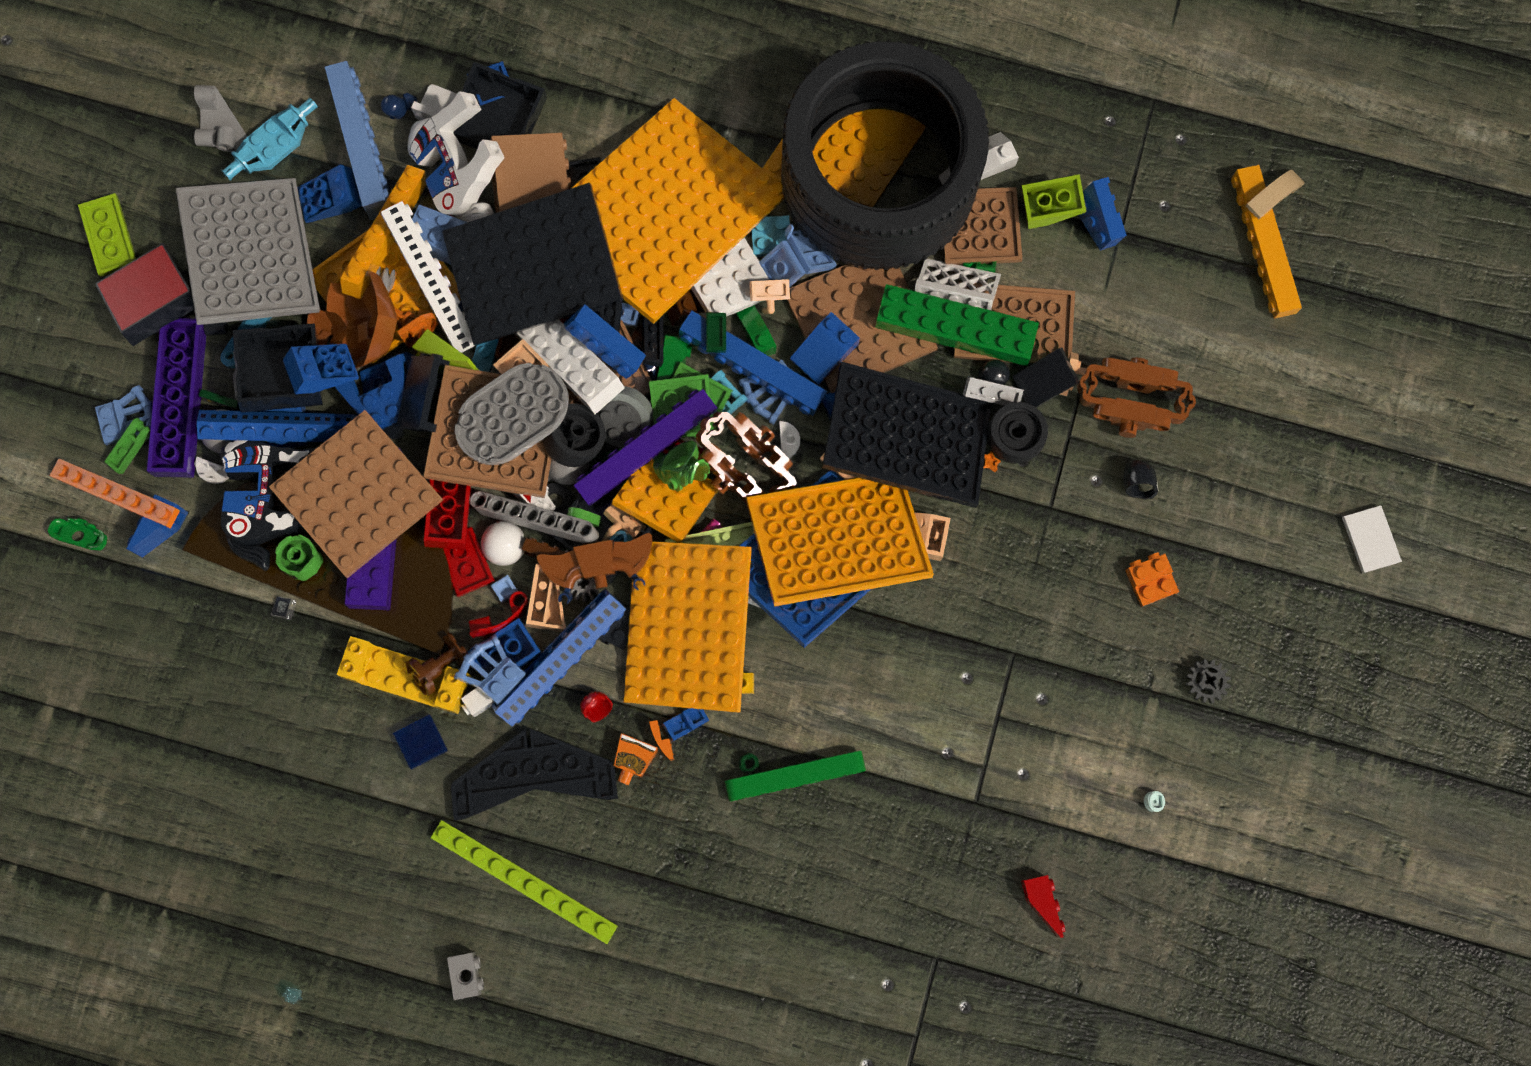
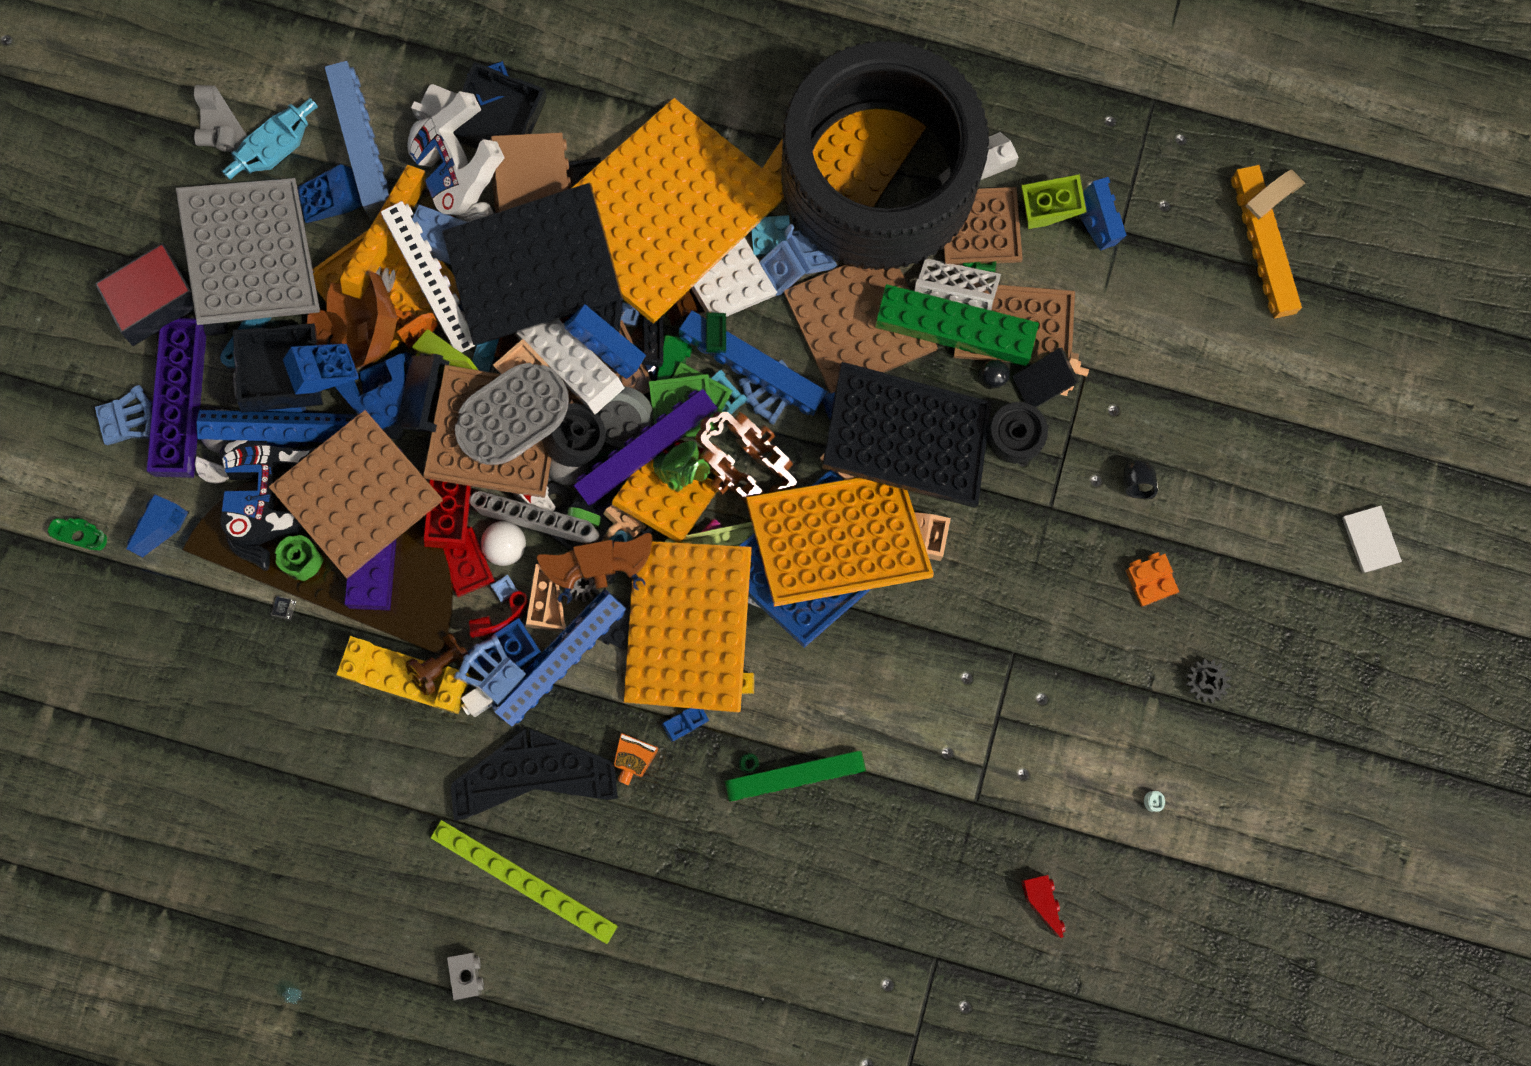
orange plate [49,459,180,529] -> none
lime plate [78,193,136,277] -> none
bright green plate [104,418,151,474] -> none
dark green tile [199,389,241,411] -> none
dark blue piece [381,93,417,120] -> none
clear blue plate [393,714,449,770] -> none
reddish brown piece [522,537,570,558] -> none
red hair [580,691,613,722] -> none
orange slope [649,720,674,761] -> none
green slope [736,305,777,356] -> none
light nougat plate [749,279,790,315] -> none
white plate [779,421,800,459] -> none
blue slope [790,312,860,385] -> none
light grey plate [963,376,1024,406] -> none
orange piece [983,451,1001,472] -> none
dark orange piece [1077,357,1196,438] -> none

